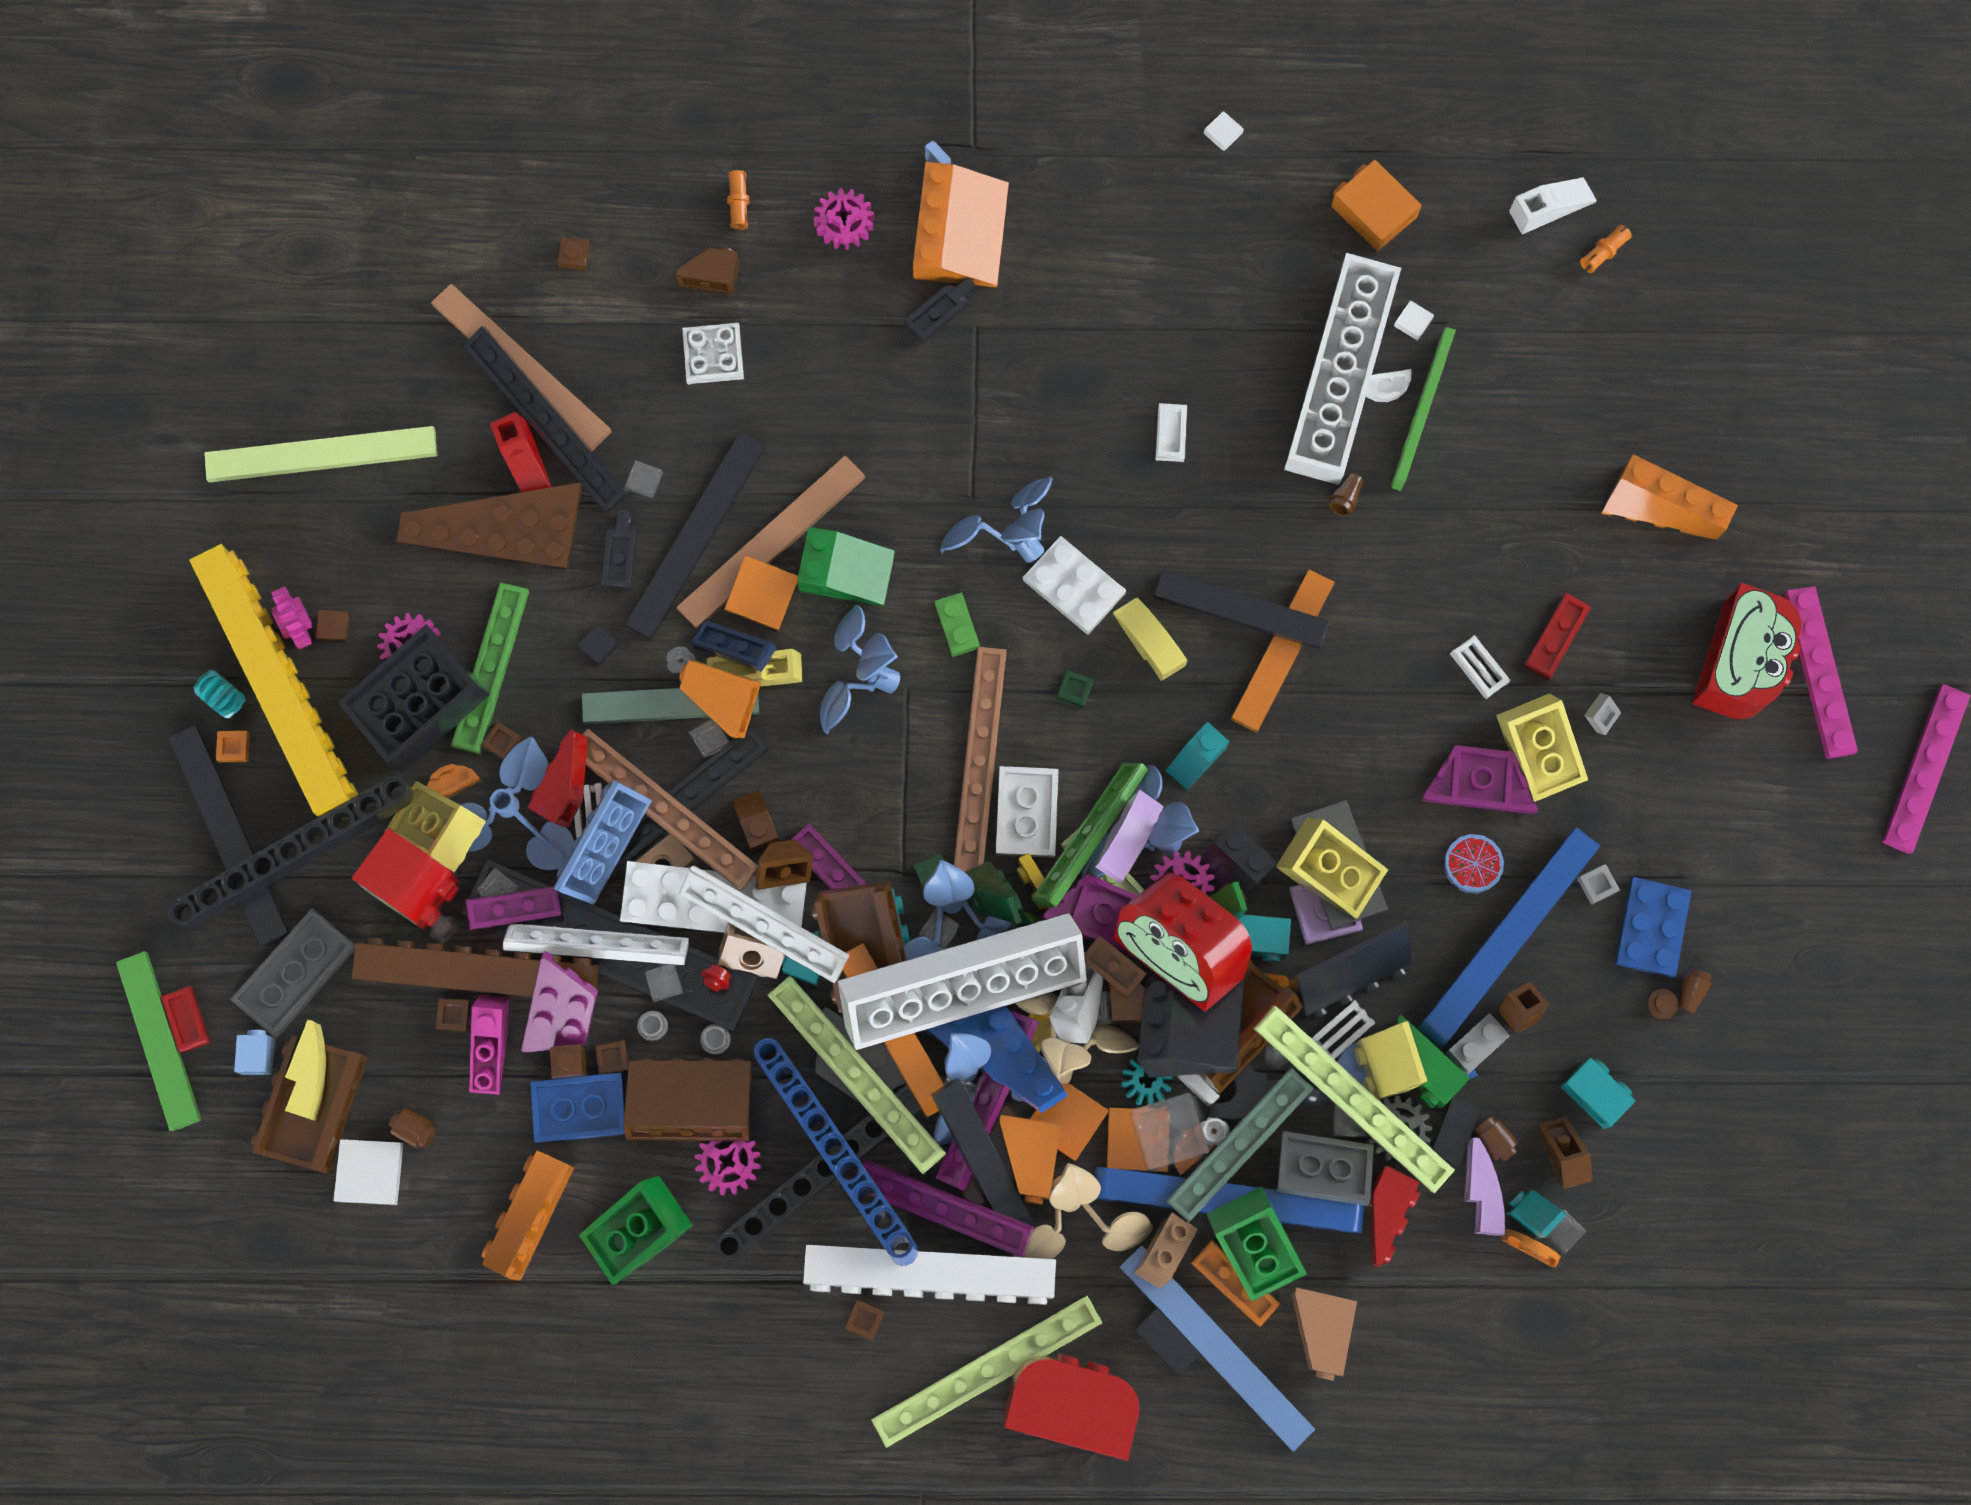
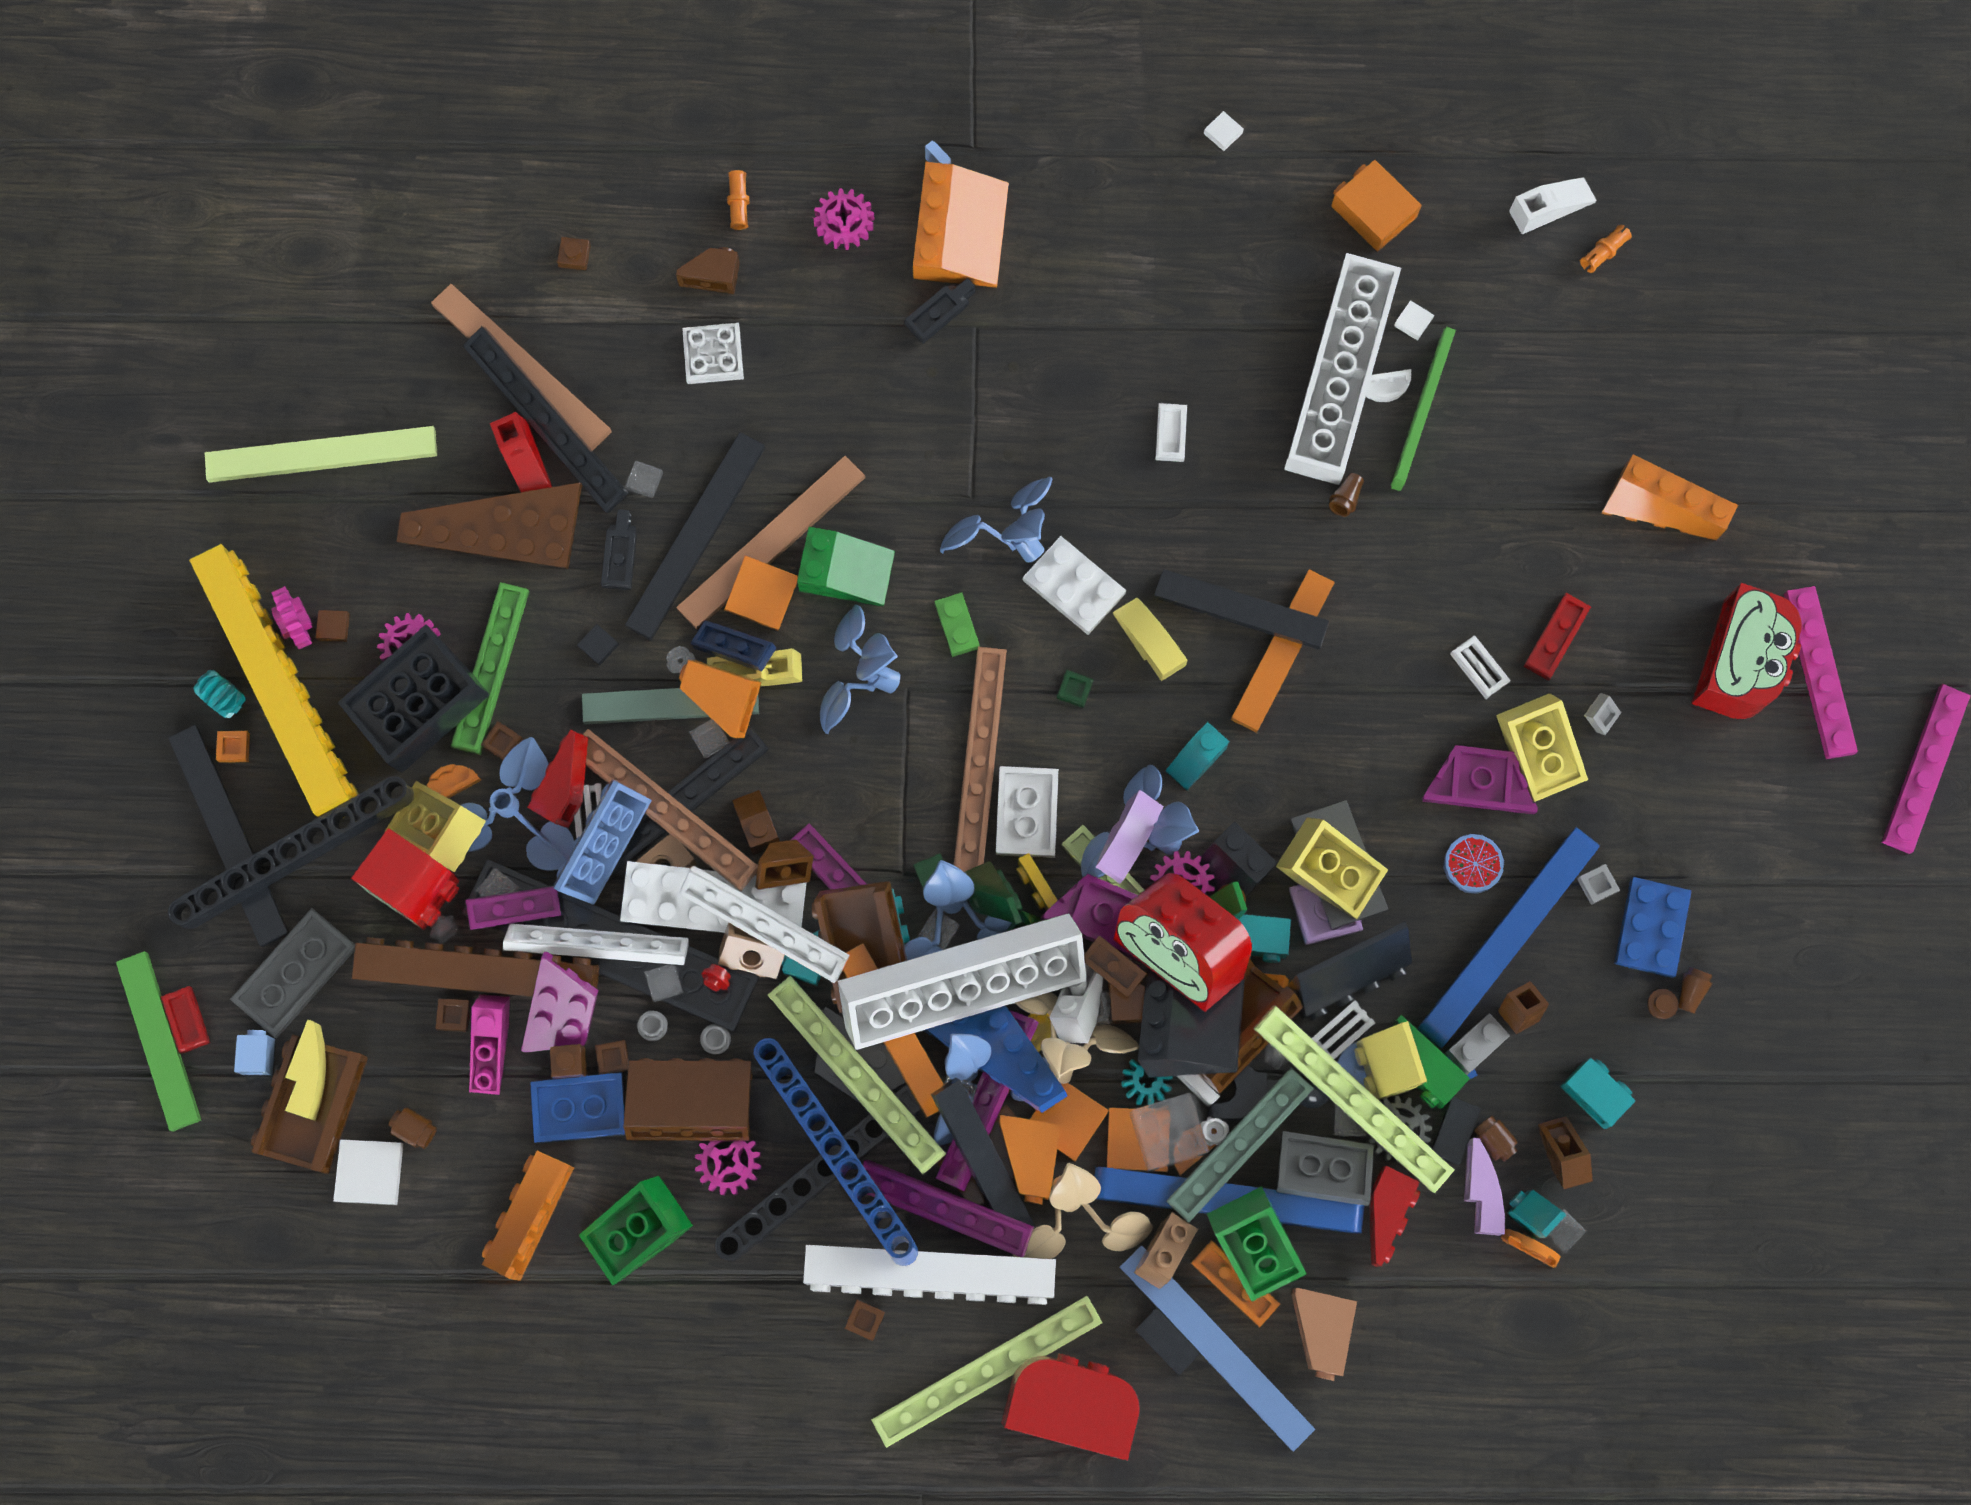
bright green tile [1031,763,1148,908] -> none

